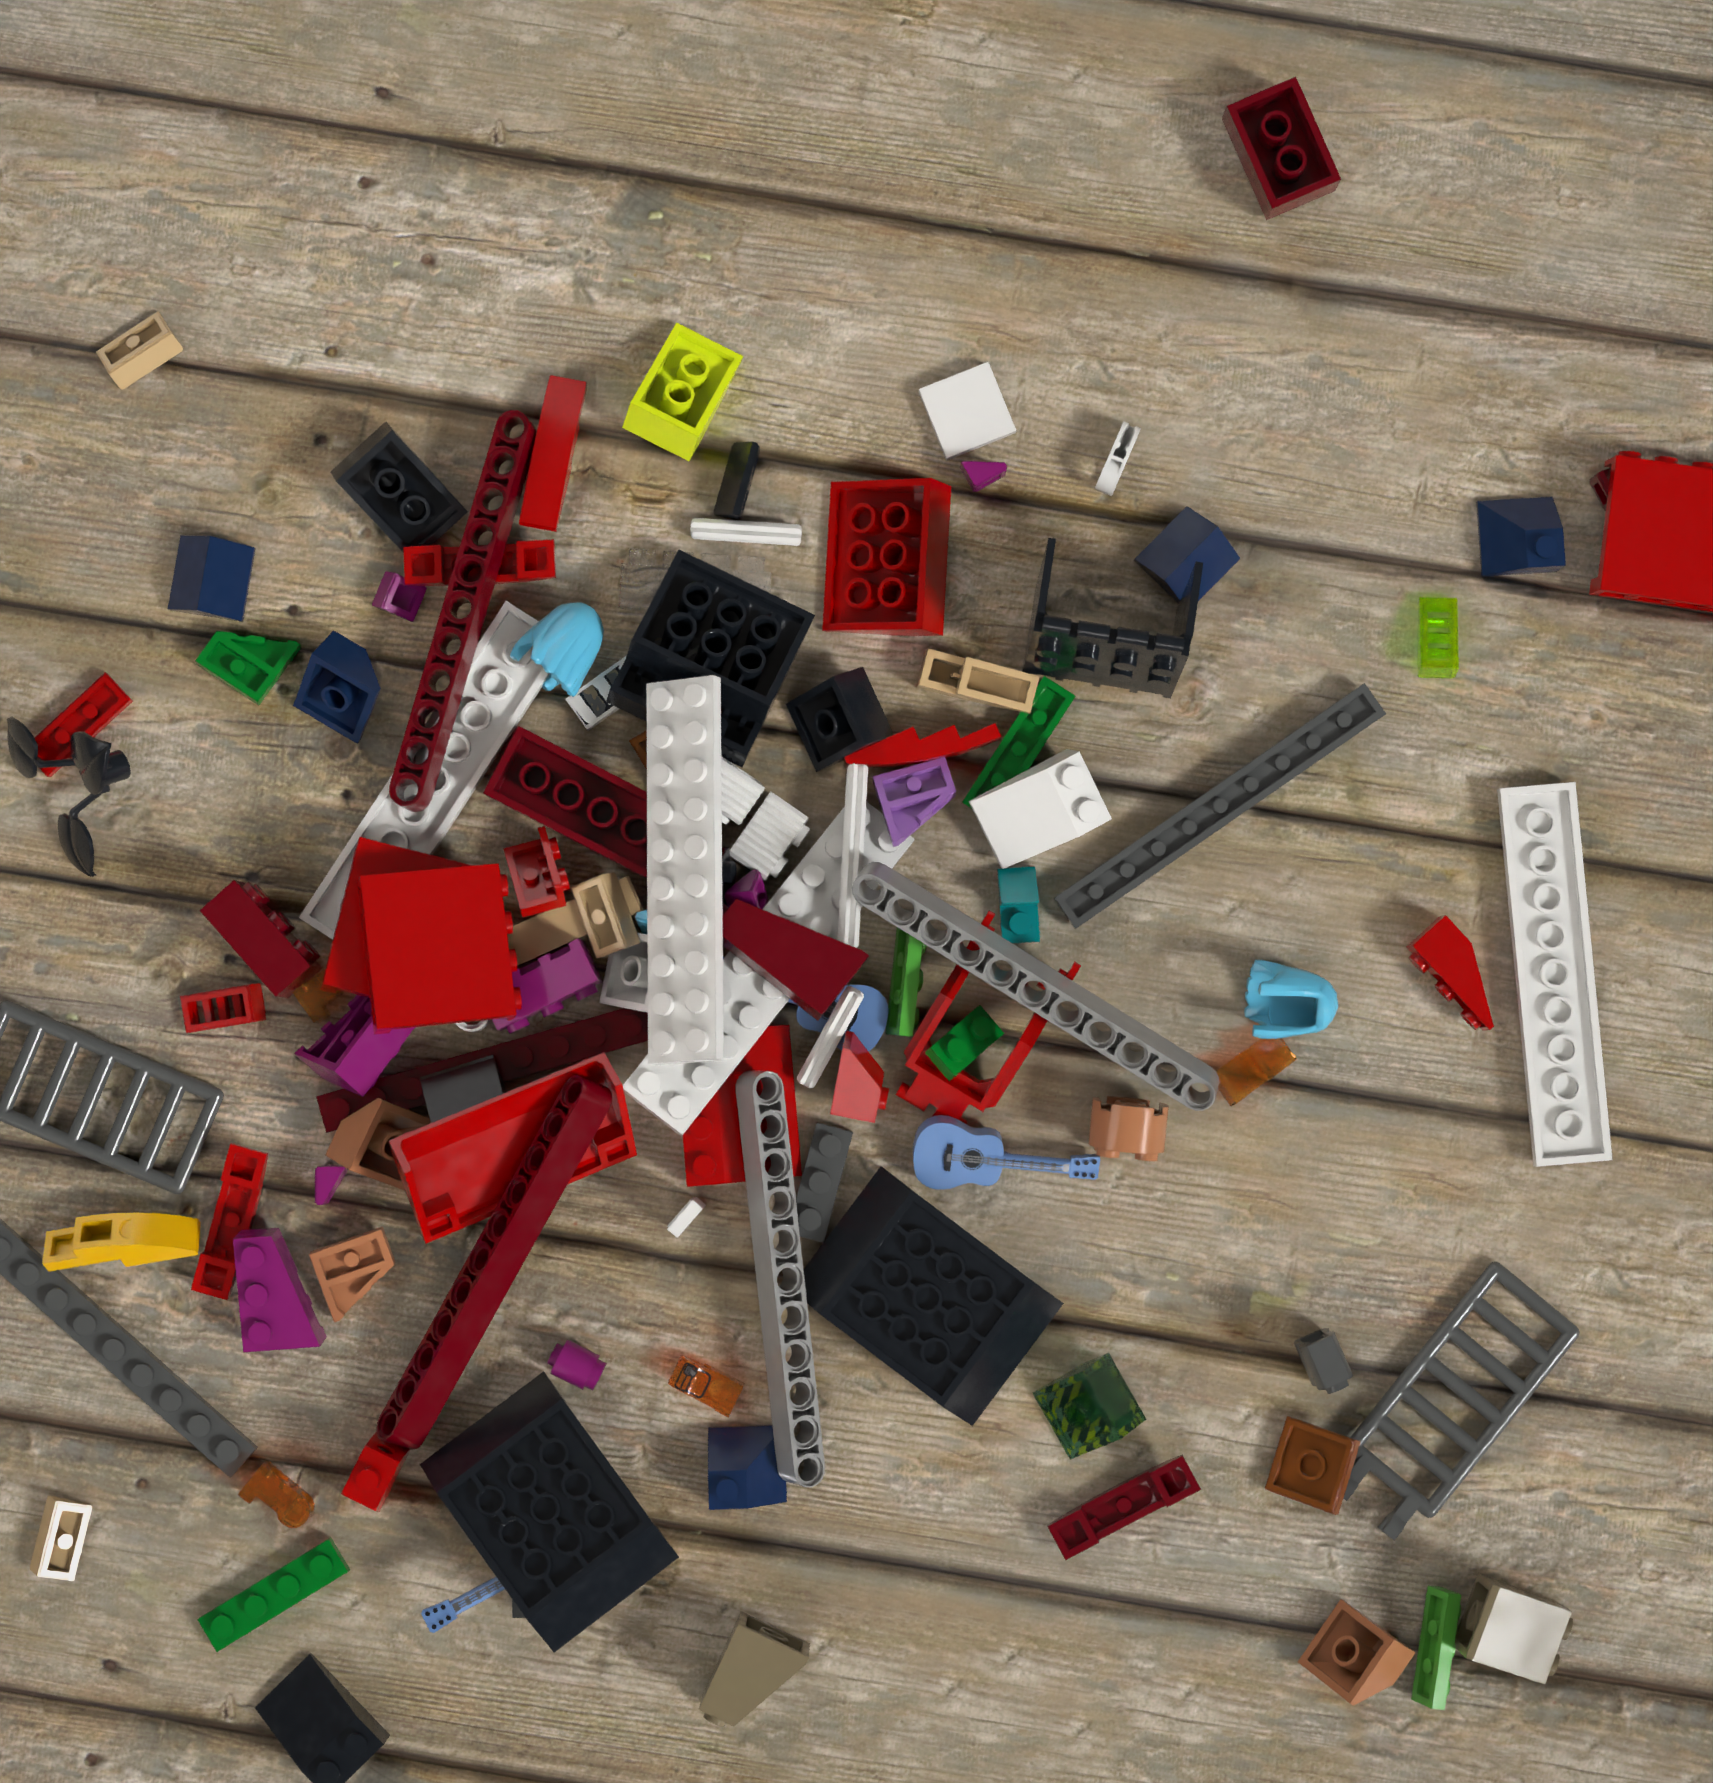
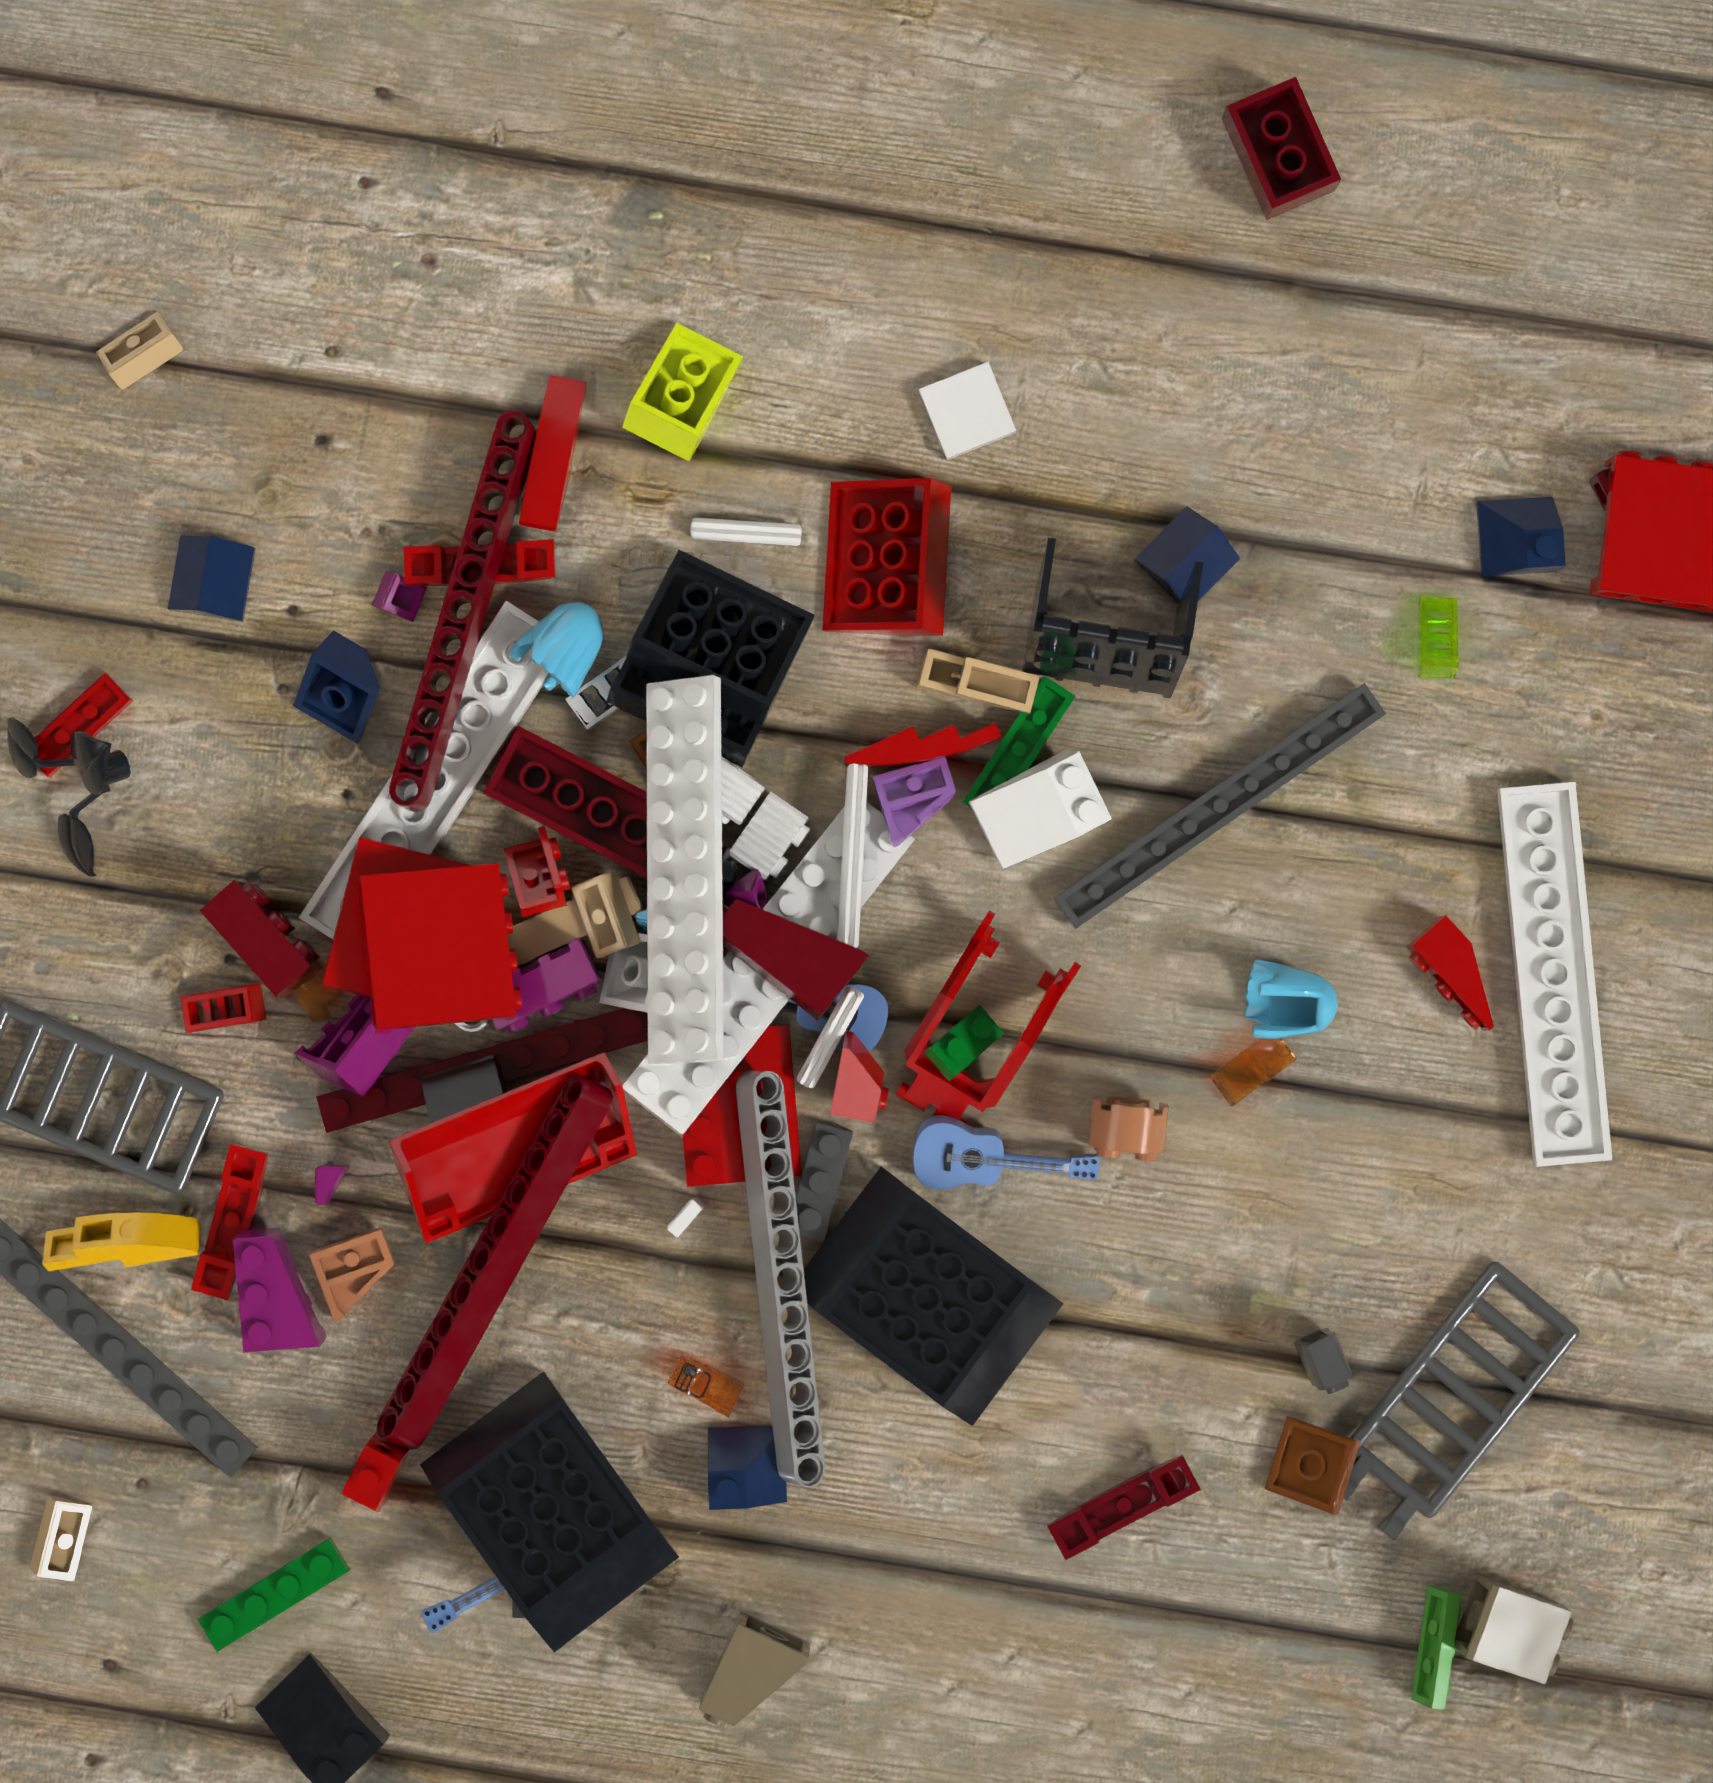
green wing [195,631,301,706] -> none
clear orange leg [238,1461,315,1528] -> none
nougat slope [325,1098,431,1191] -> none
black slope [331,422,468,553] -> none
magenta brick [547,1339,607,1391] -> none
black slope [714,442,760,520] -> none
black slope [786,667,894,772] -> none
light grey beam [852,862,1219,1111] -> none
bright green plate [885,927,927,1037] -> none
magenta slope [960,461,1008,492] -> none
teal slope [997,867,1040,944] -> none
clear green slope [1033,1352,1146,1459] -> none
white piece [1095,421,1141,496] -> none
nougat slope [1298,1599,1415,1706] -> none

